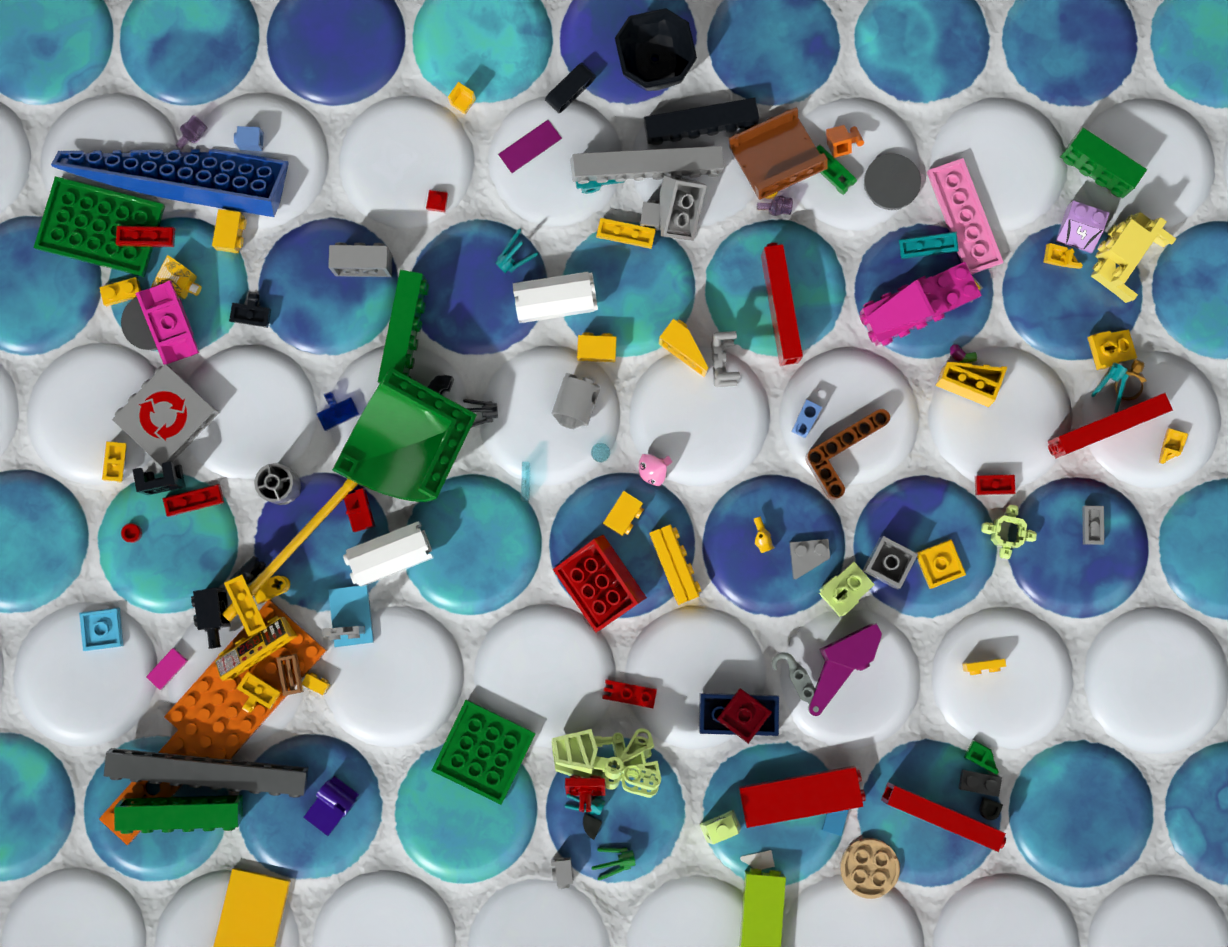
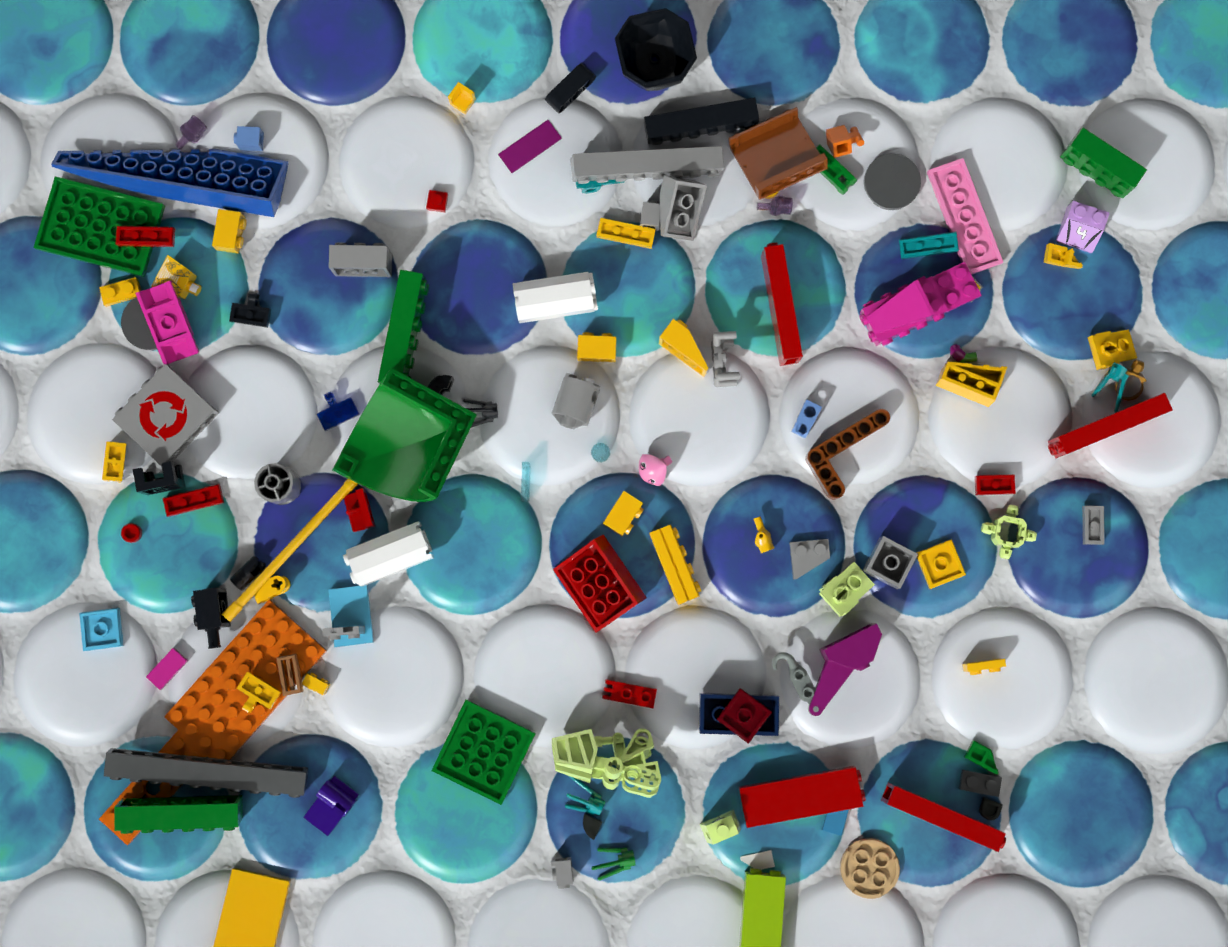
slope [215,616,297,681] -> none
yellow plate [224,575,267,637] -> none
teal plant [495,229,538,274] -> none
red plate [565,775,606,812] -> none
light yellow piece [1091,212,1176,303] -> none
yellow slope [1159,428,1188,464] -> none

